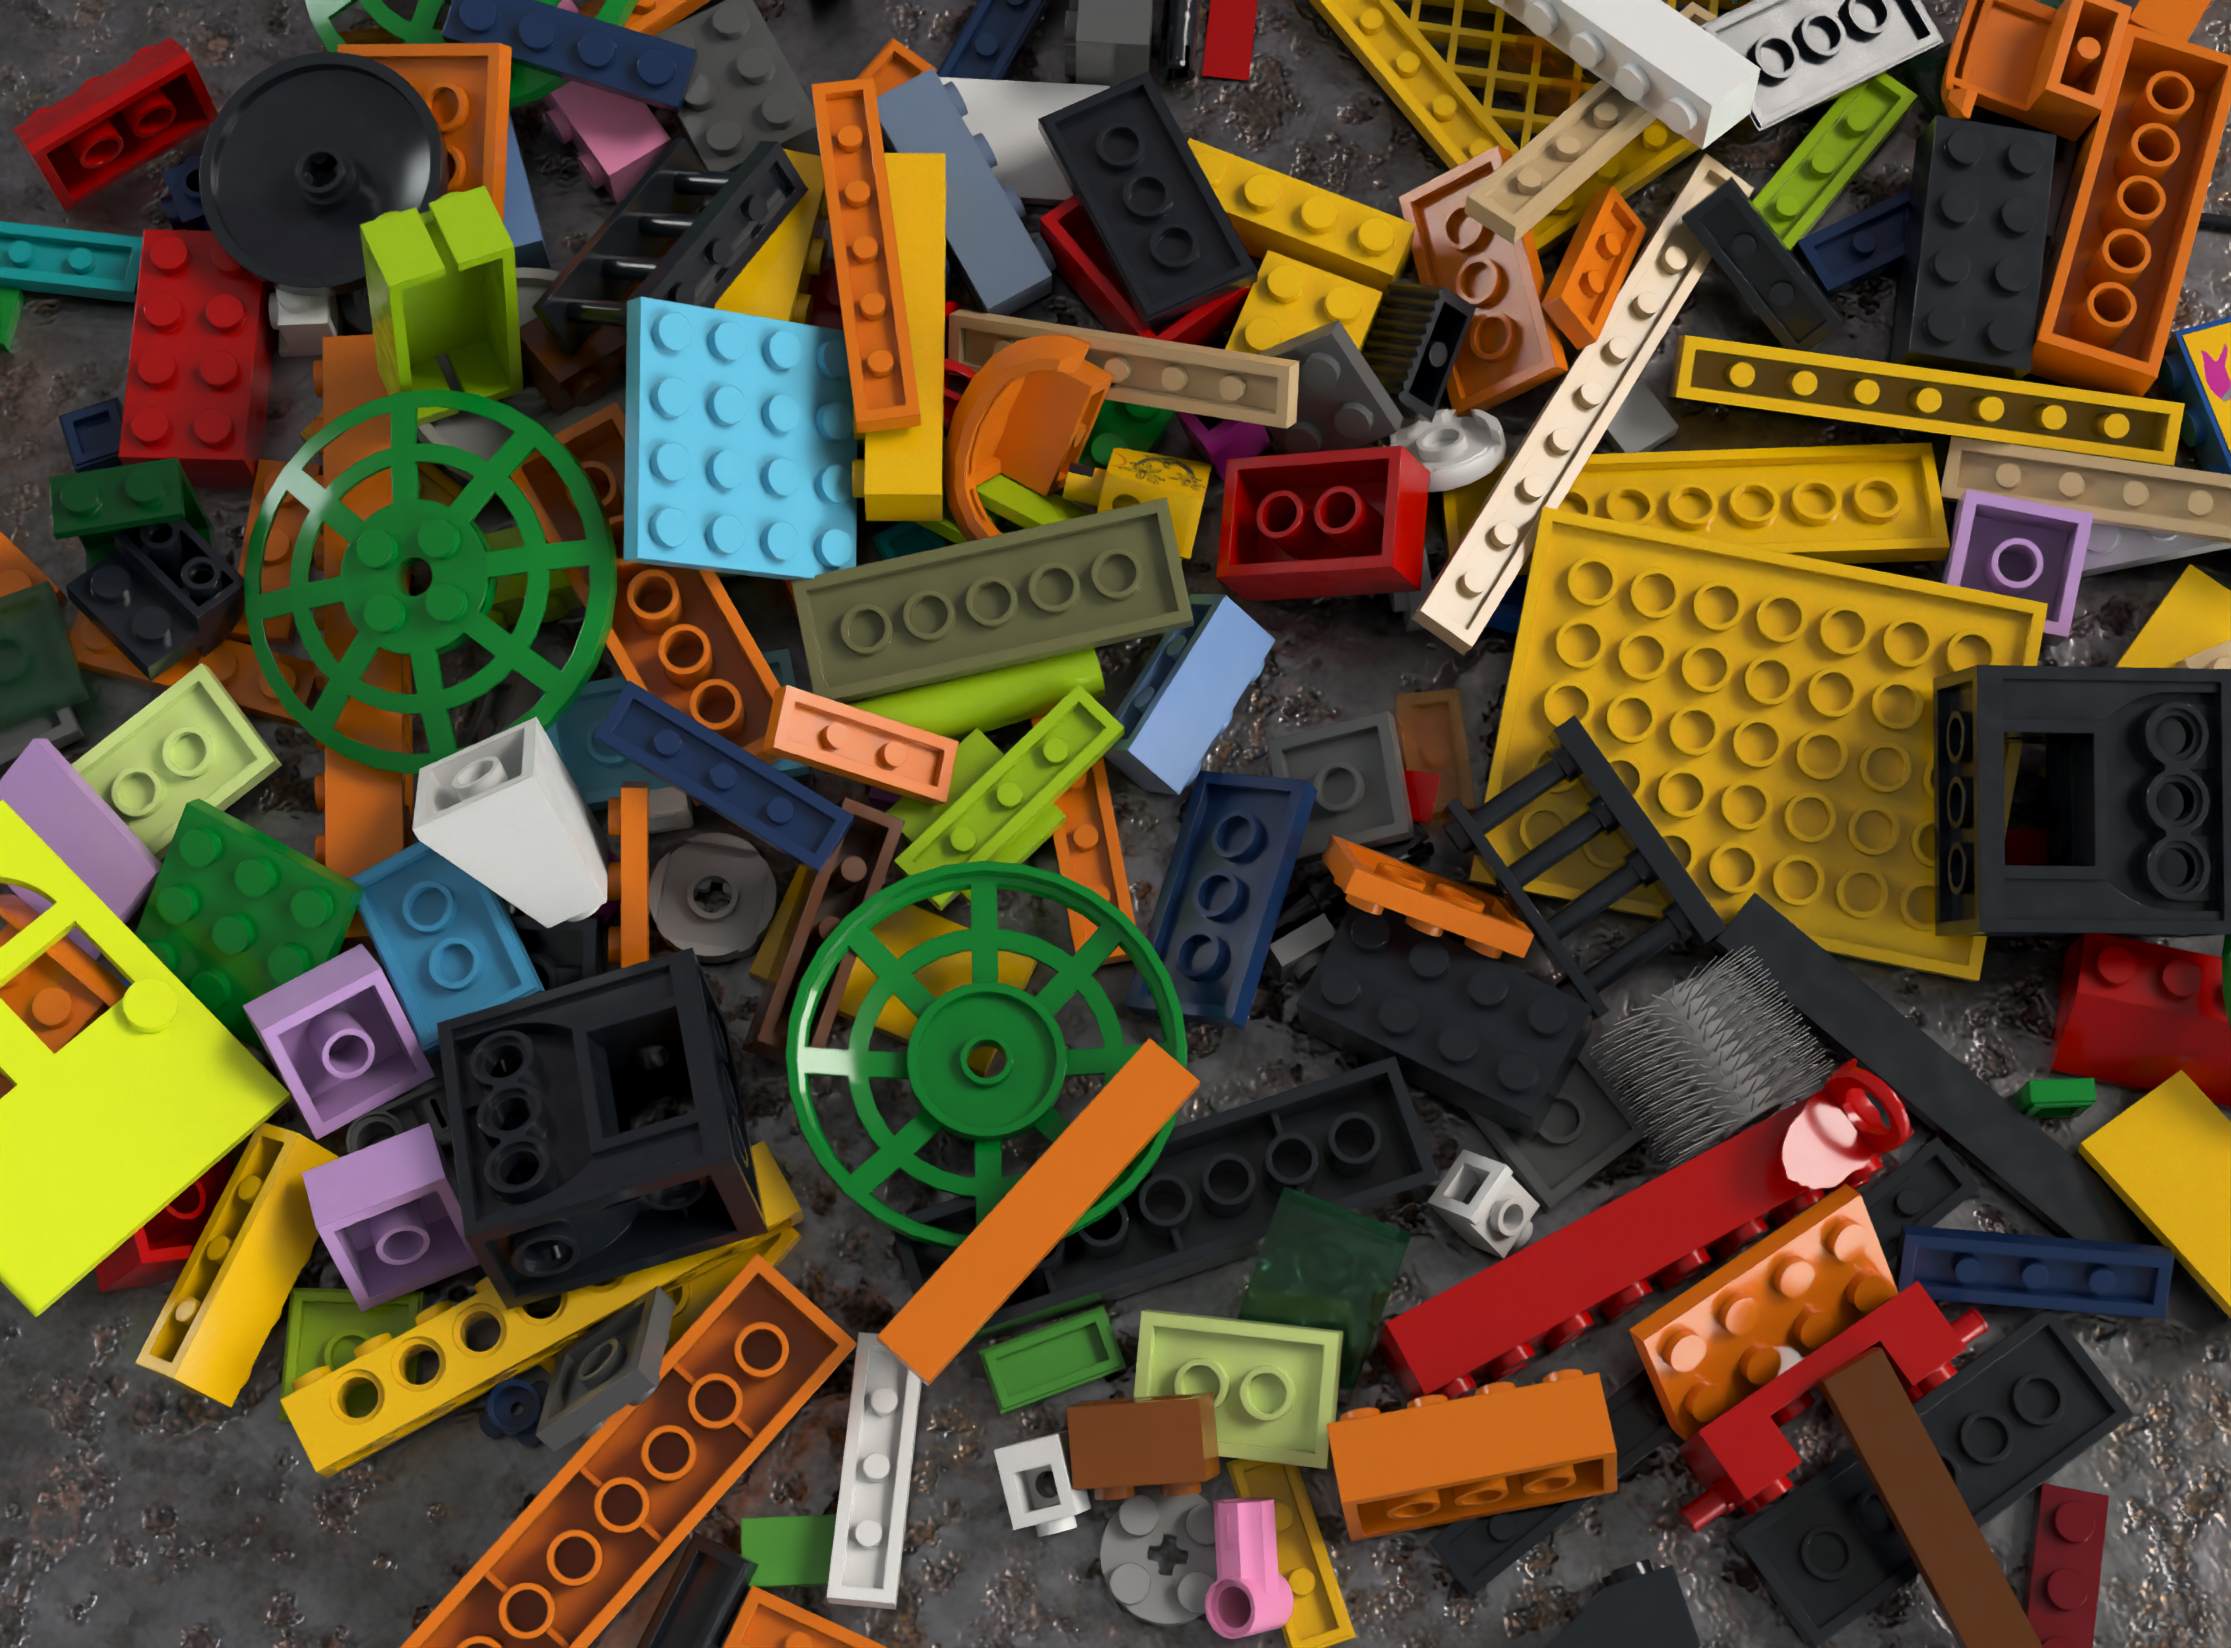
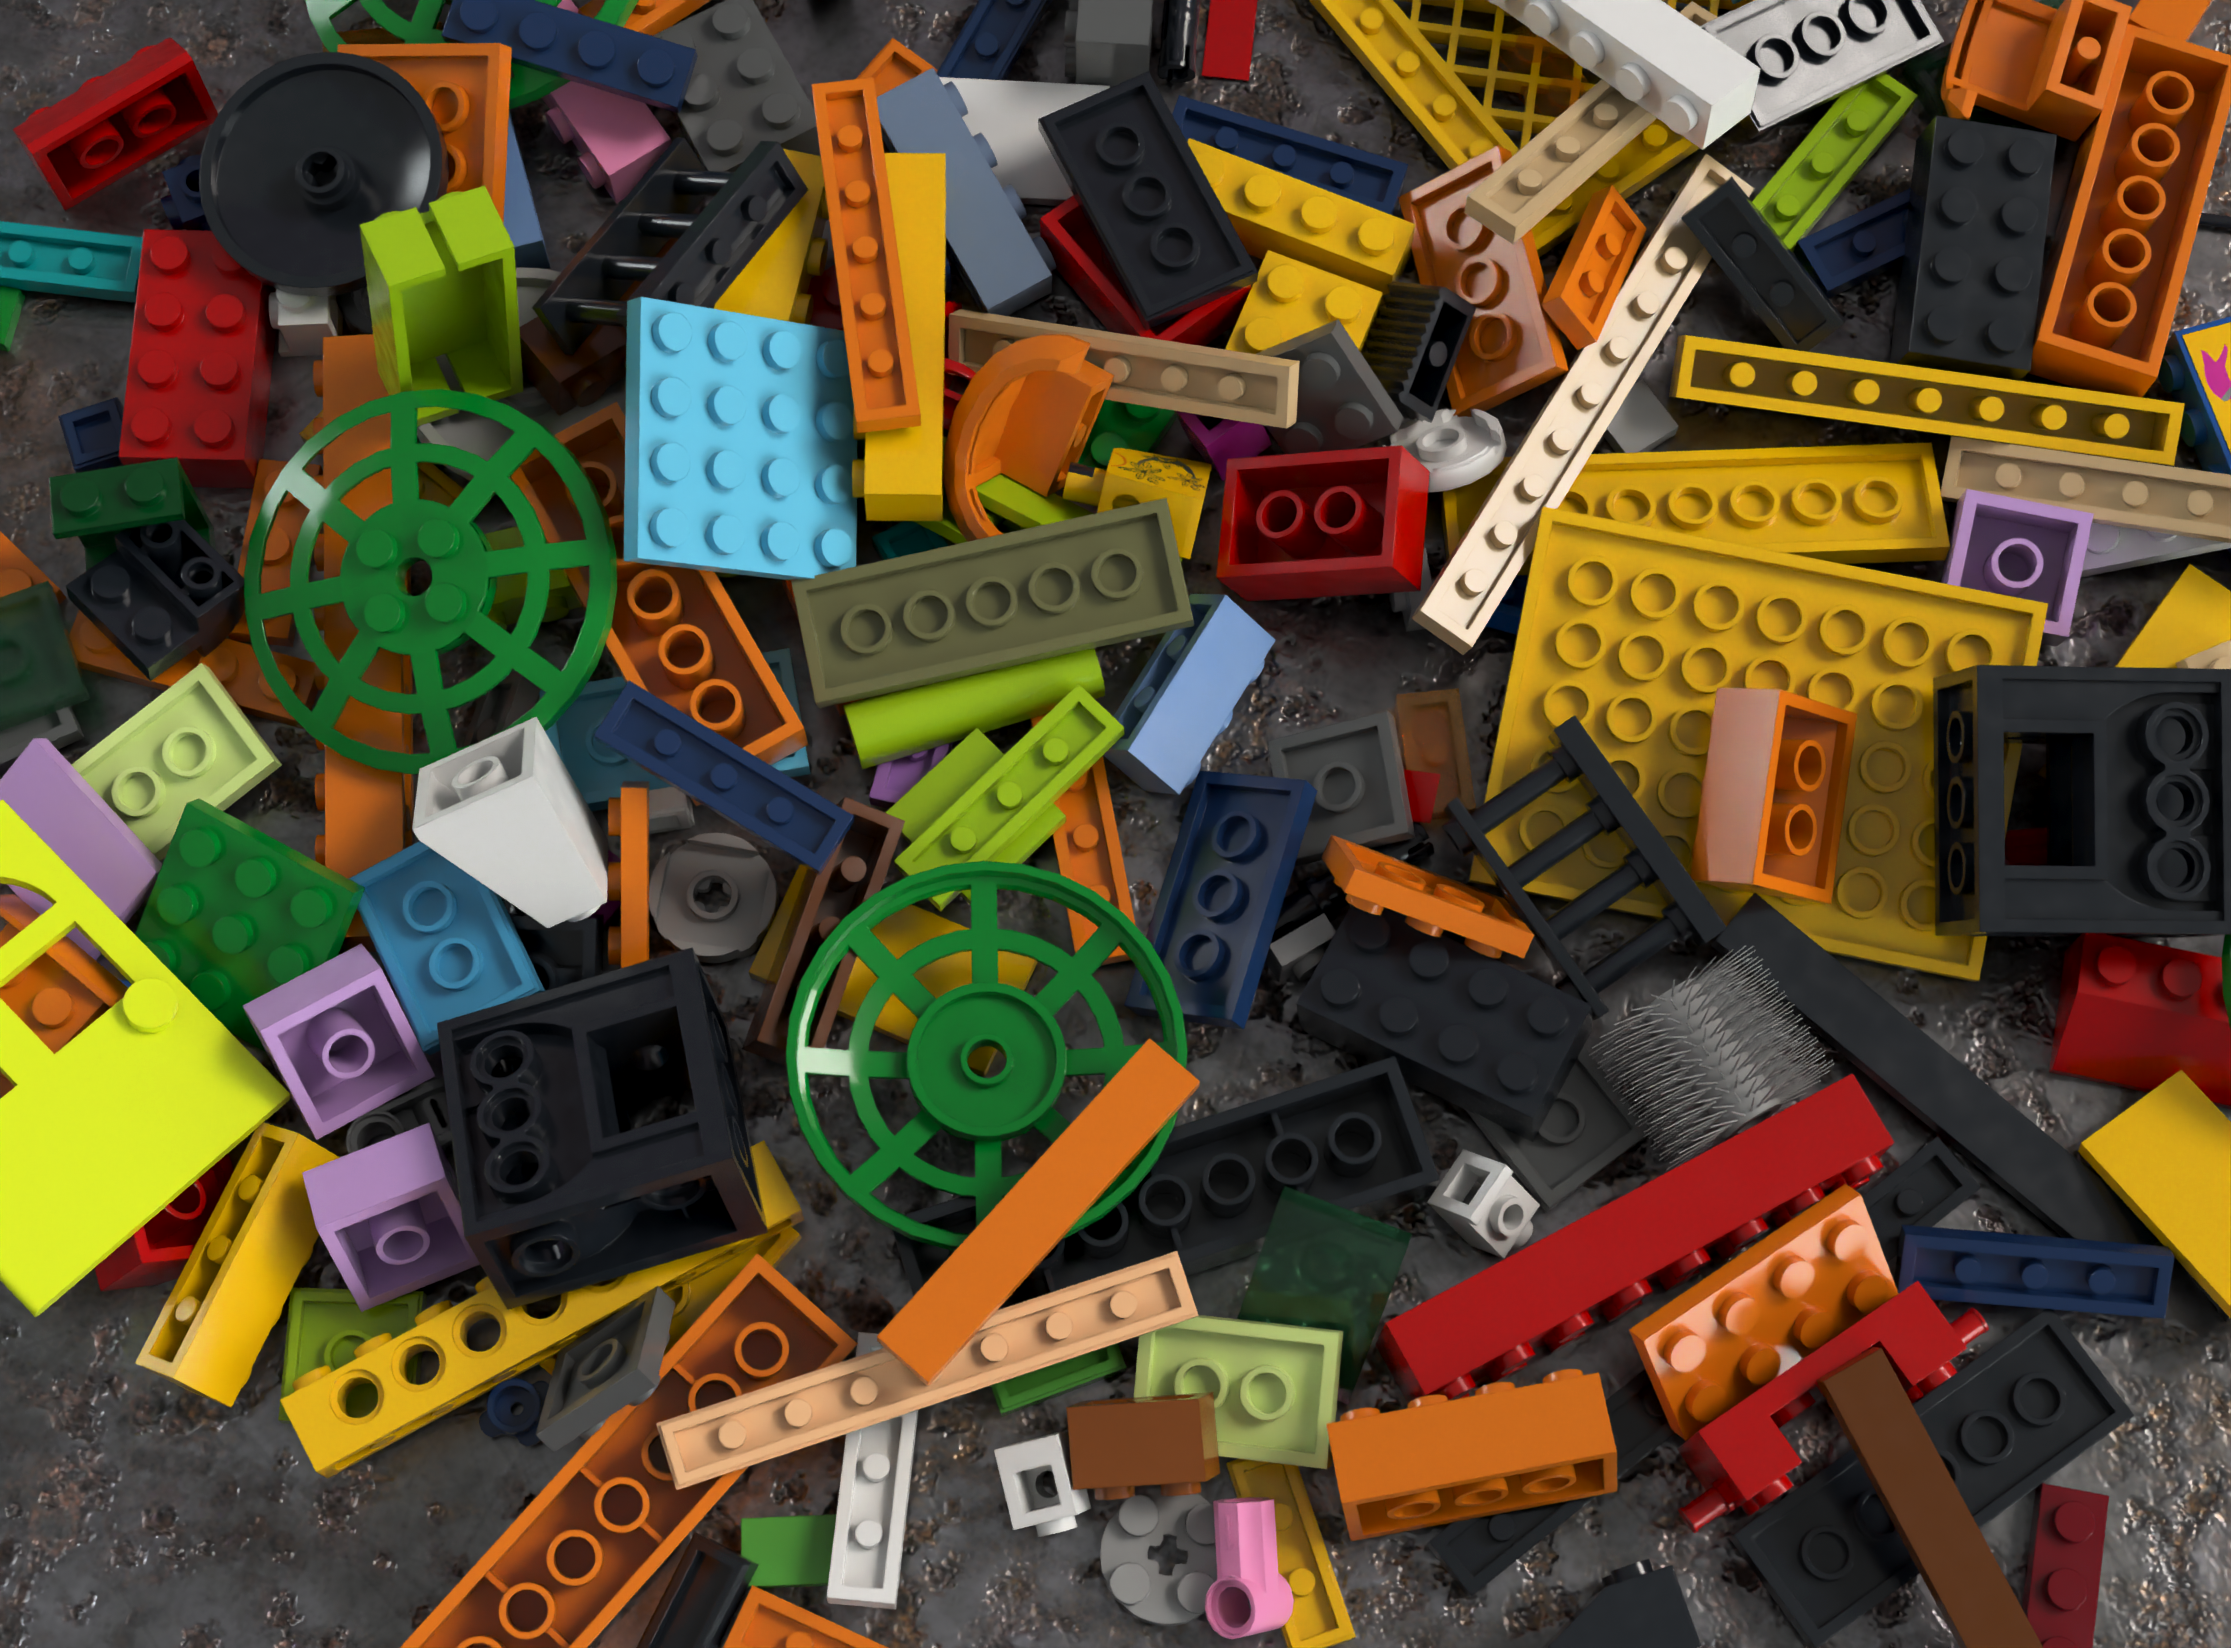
orange plate [762,685,959,806] -> none
piece [1780,1058,1914,1190] -> none
green tile [2013,1078,2097,1119] -> none
none -> light nougat tile [656,1251,1199,1490]
none -> dark blue plate [1172,95,1408,215]
none -> orange slope [1690,688,1857,904]

